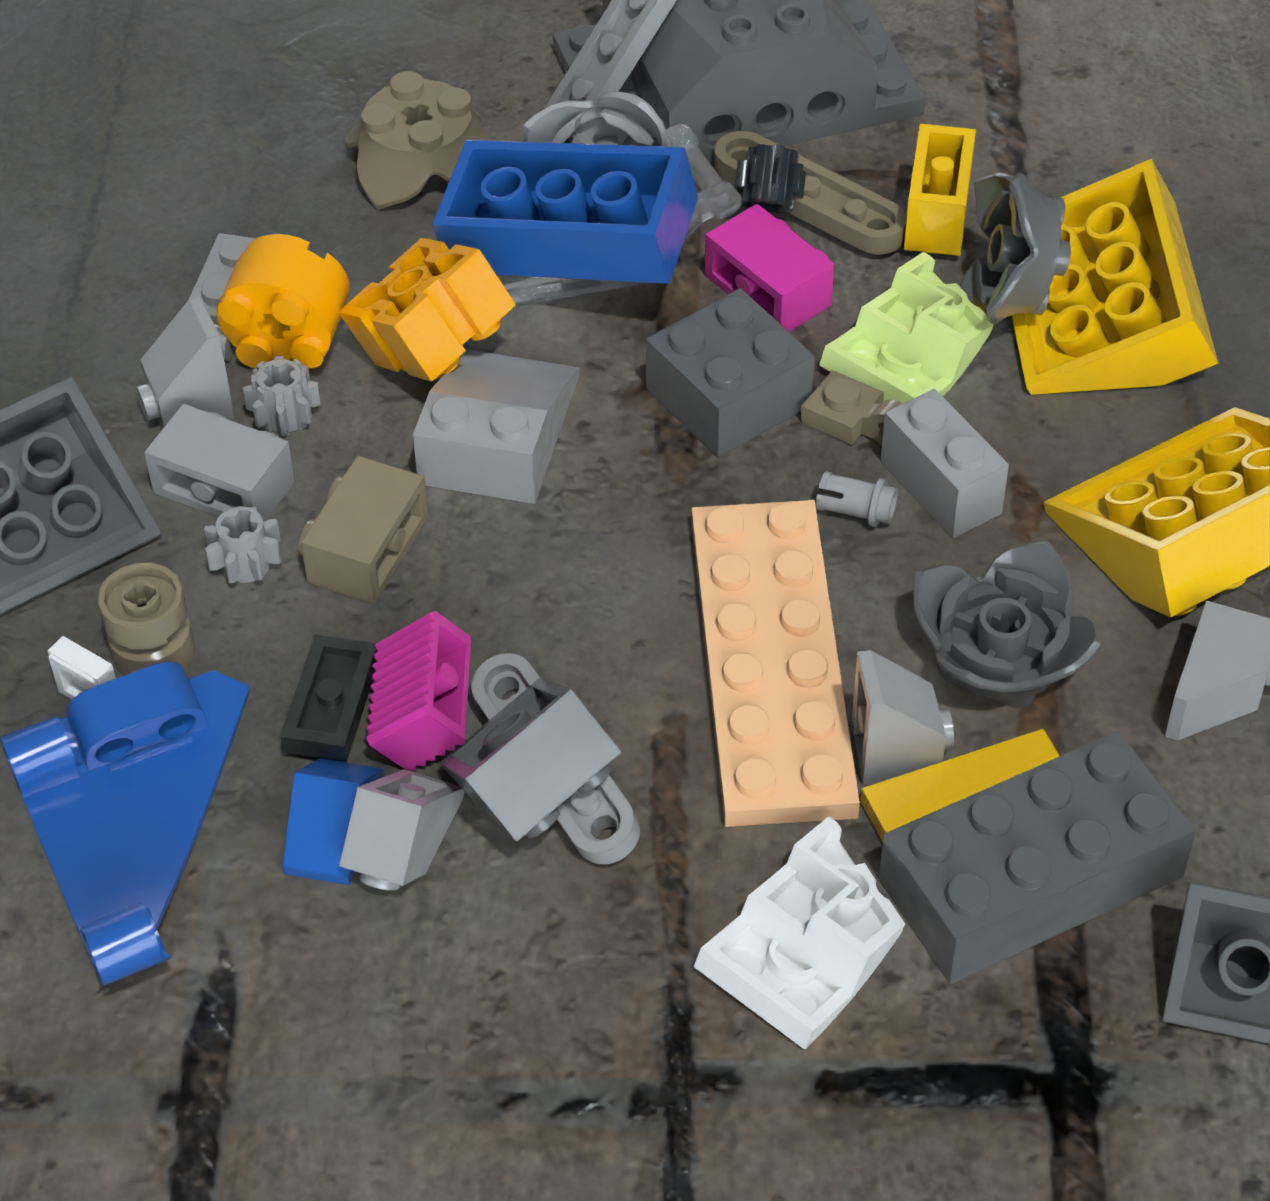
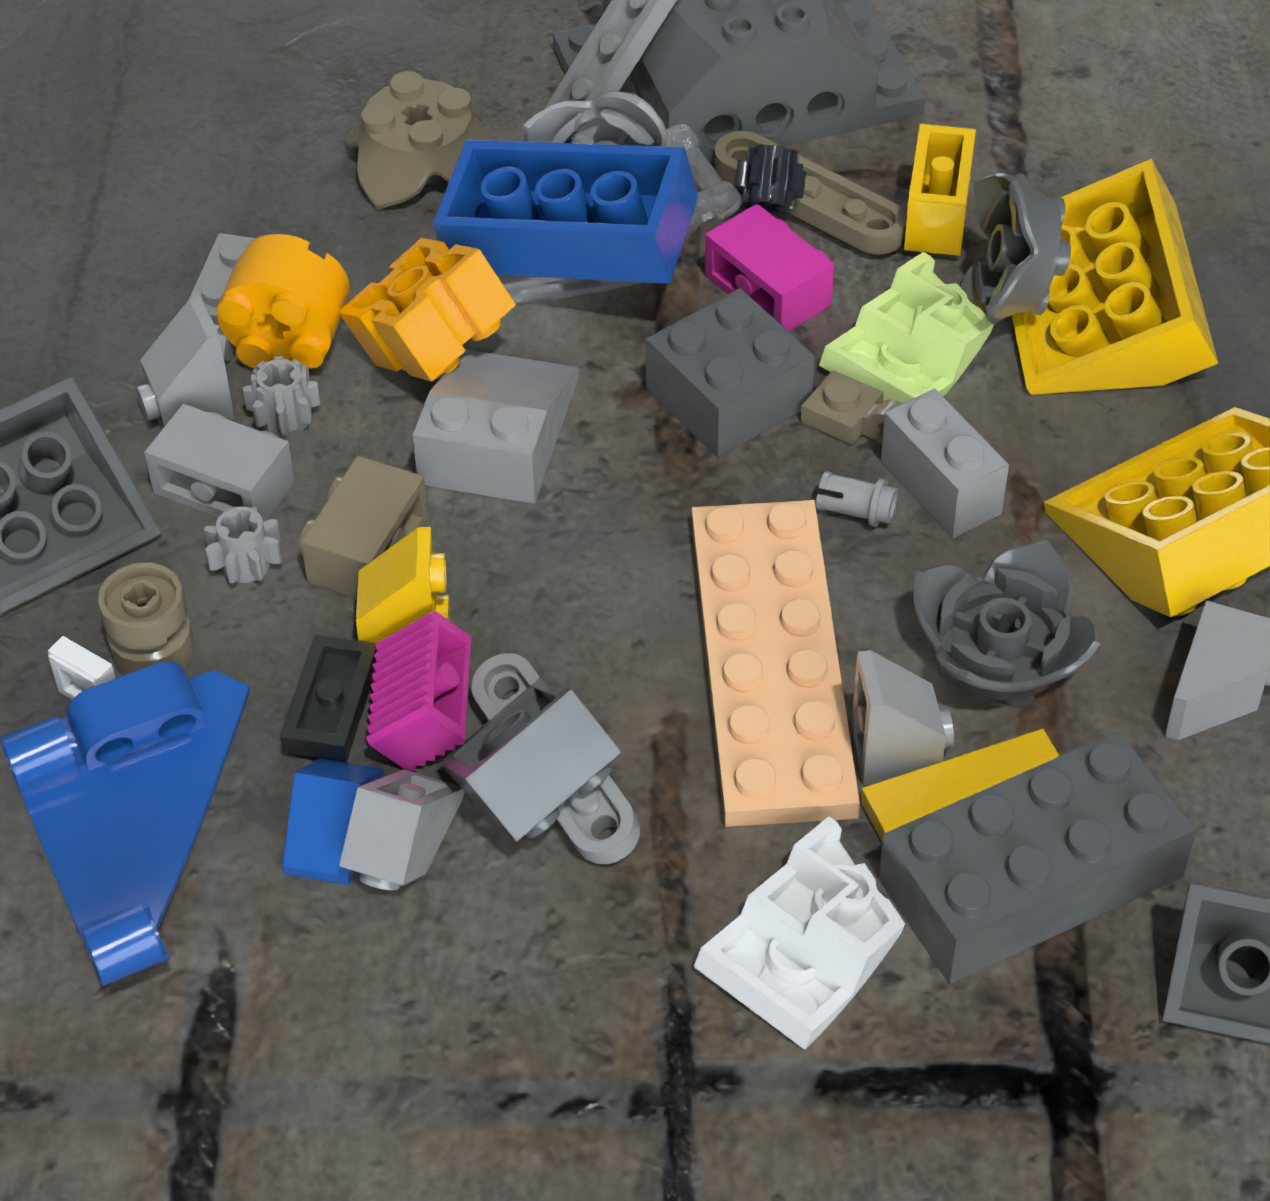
none -> yellow slope [356,527,451,643]

